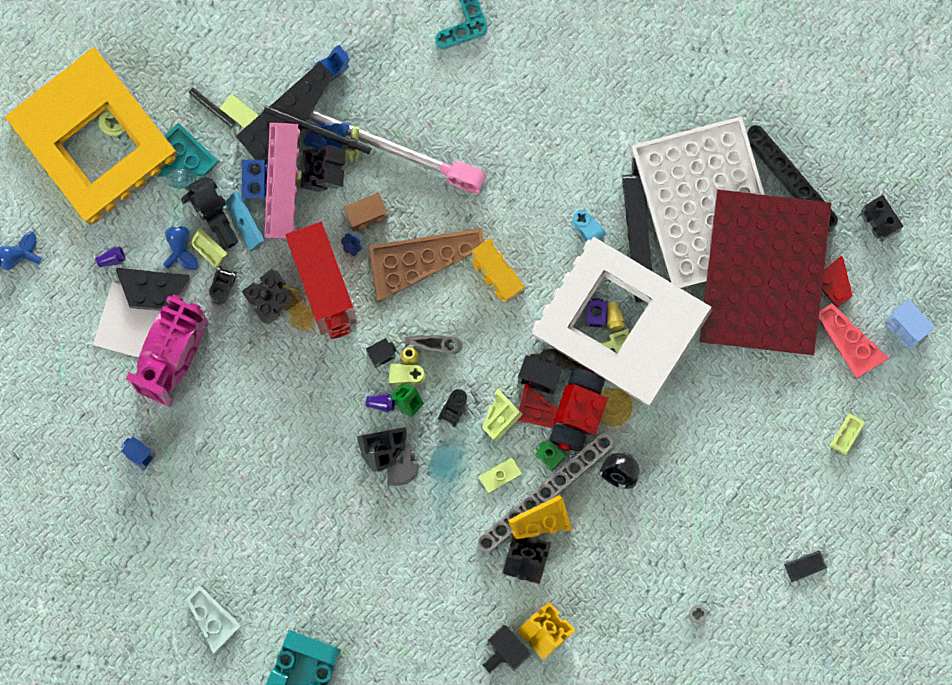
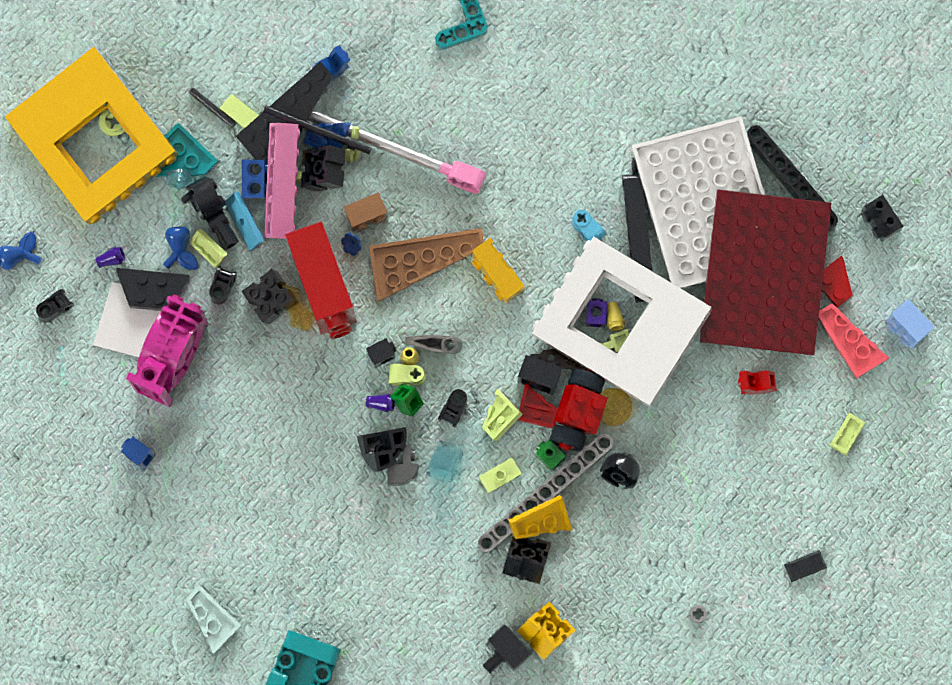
none -> black piece [36,289,74,322]
none -> red brick [738,370,777,395]

